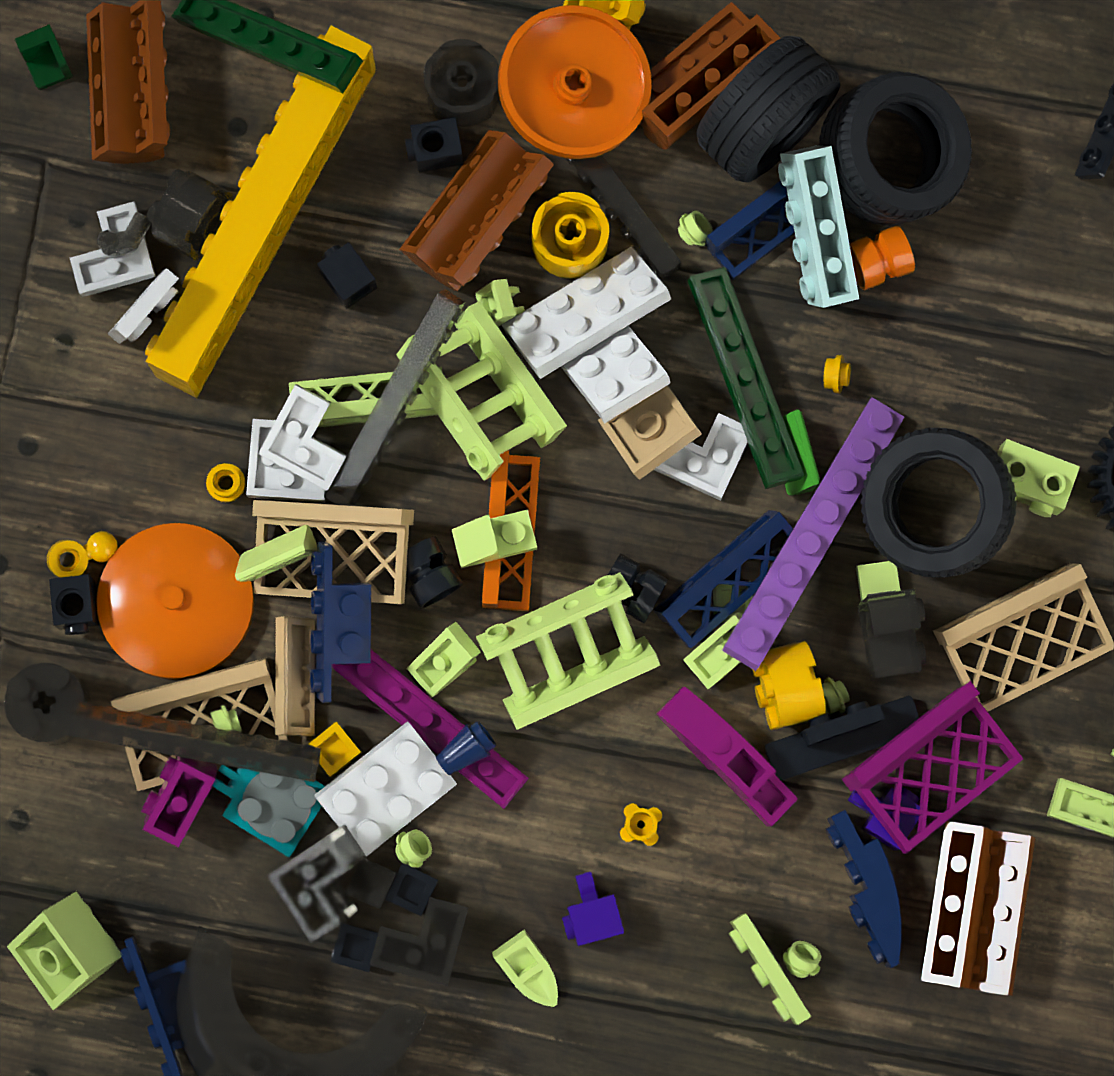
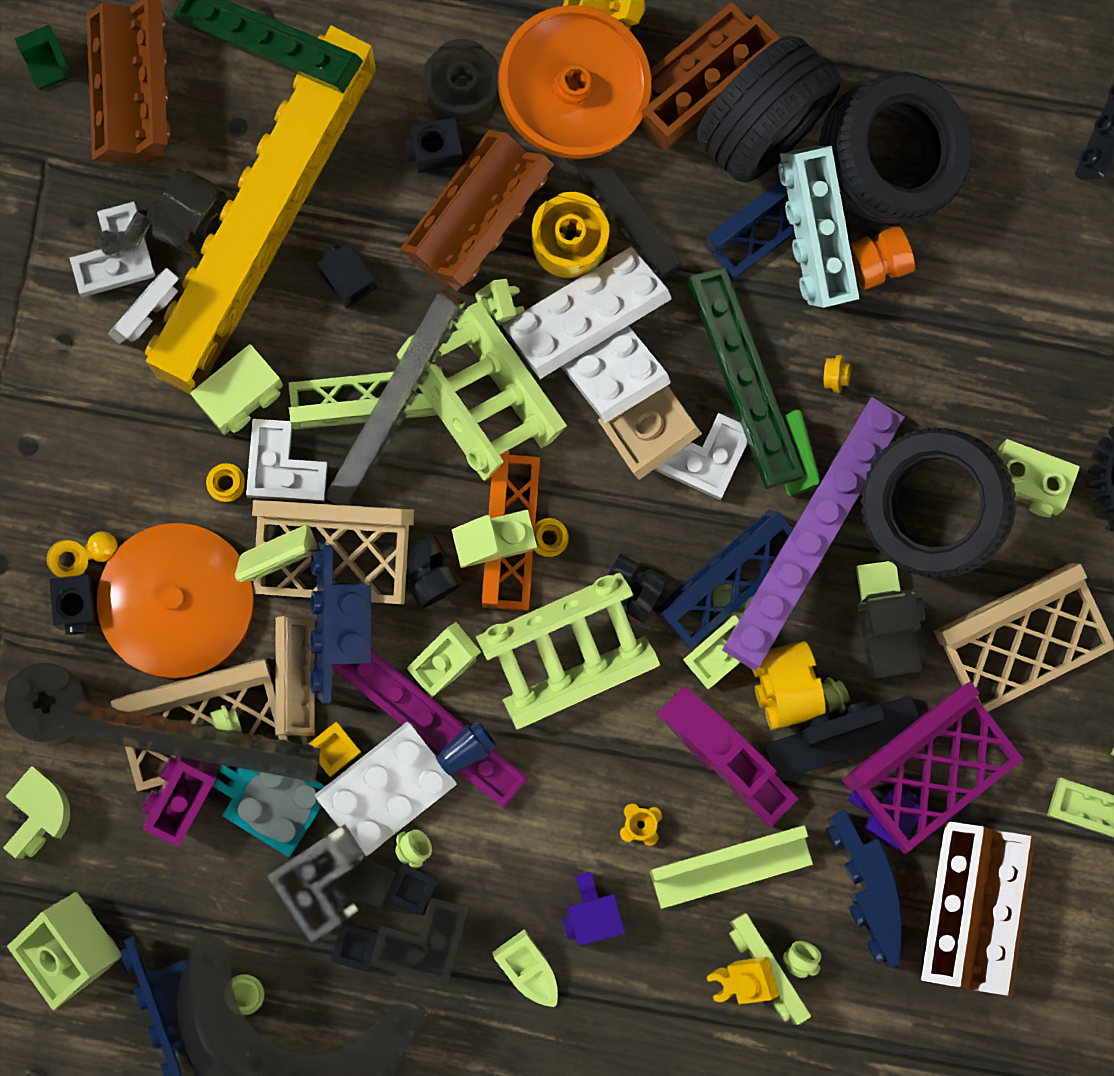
white plate [258,384,346,491] -> none
yellowish green plate [678,210,713,247] -> none
none -> yellowish green brick [4,766,70,859]
none -> yellowish green brick [190,344,283,435]
none -> yellowish green plate [224,974,265,1015]
none -> yellow plate [533,518,569,557]
none -> yellowish green fence [650,825,813,909]
none -> yellow plate [707,956,780,1004]

